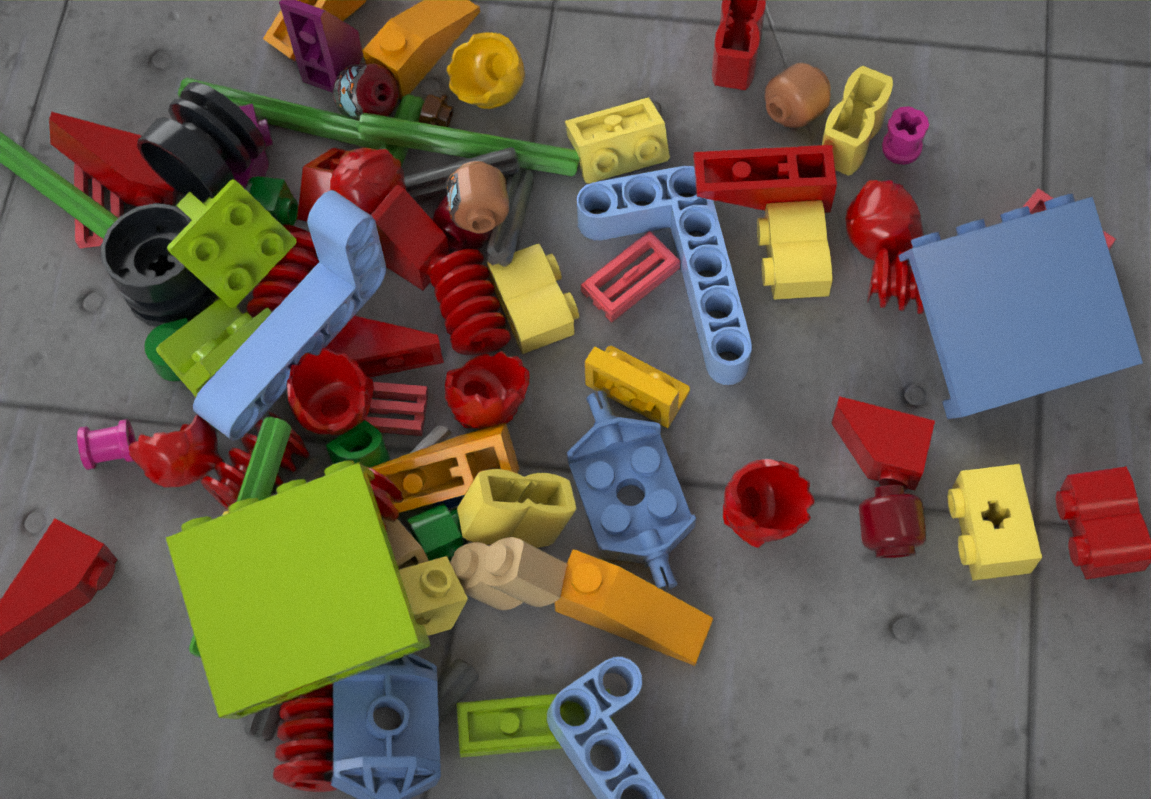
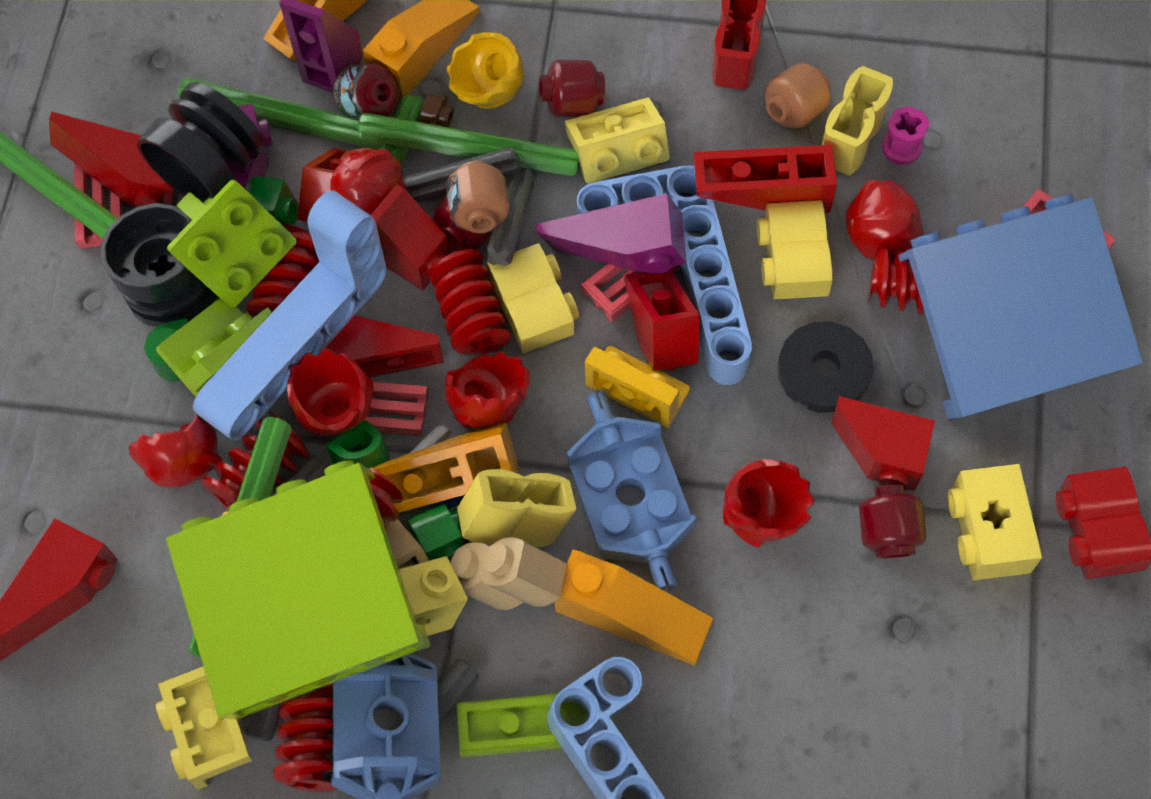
dark pink bush [77,419,136,470] -> none
none -> light yellow bracket [156,666,253,790]
none -> magenta slope [536,194,687,274]
none -> dark red head [538,60,605,117]
none -> red slope [625,269,700,371]
none -> black tile [778,321,874,413]

